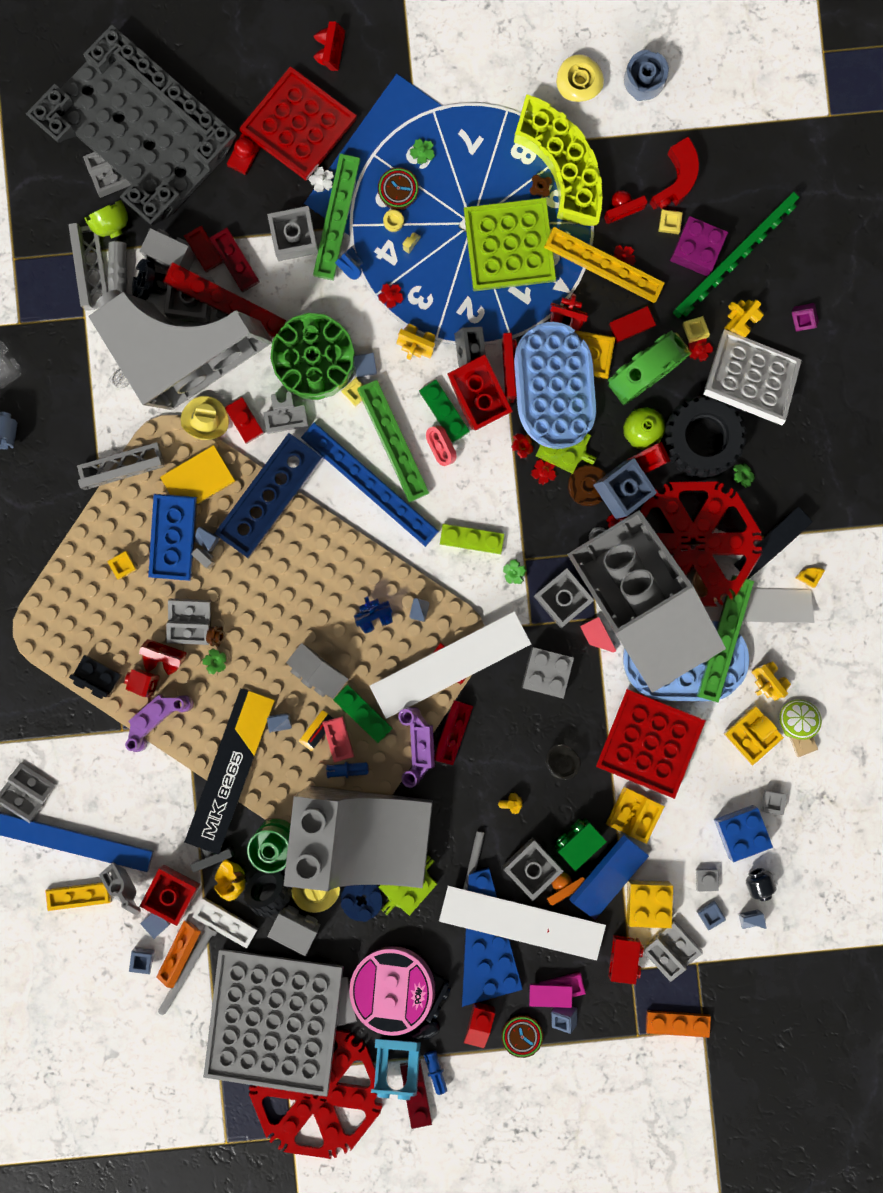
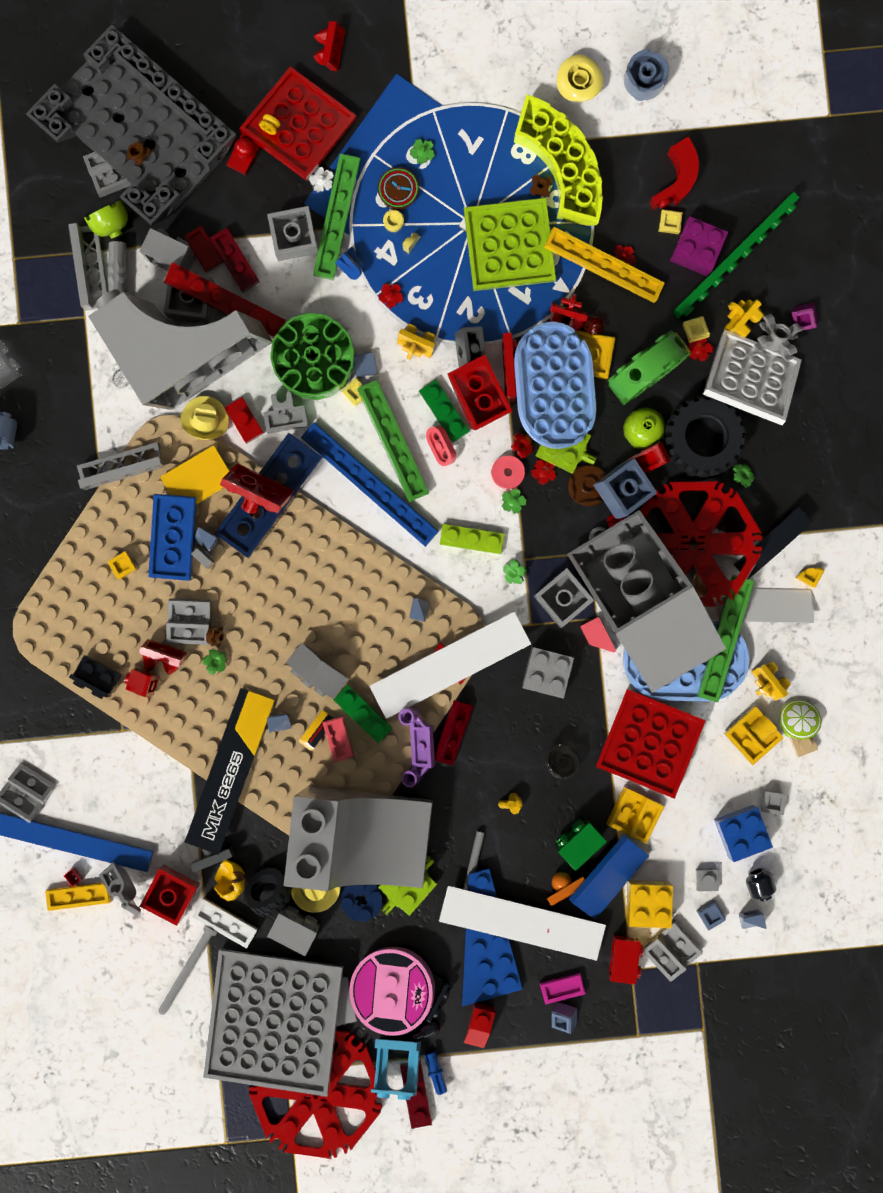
medium lavender plate [125,694,193,752] -> none
sand blue slope [129,948,155,974] -> none
black tile [132,259,167,301] -> none
sand blue tile [140,913,171,939] -> none
orange plate [156,921,201,988] -> none
green wheel [247,819,291,873] -> none
blue axle [326,762,369,778] -> none
clear blue hips [354,596,393,634] -> none
tile [501,1014,543,1058] -> none
light grey brick [503,837,563,900] -> none
dark pink tile [529,983,572,1008] -> none
red tile [604,190,647,224] -> none
red tile [609,306,656,343] -> none
orange plate [646,1010,711,1038] -> none
none -> red piece [63,867,84,887]
none -> reddish brown plate [127,142,151,165]
none -> red plate [220,463,294,514]
none -> yellow bush [259,114,281,135]
none -> coral piece [491,455,525,489]
none -> bright green plant [502,489,527,514]
none -> clear red plate [583,317,604,335]
none -> light grey pin [754,314,803,362]

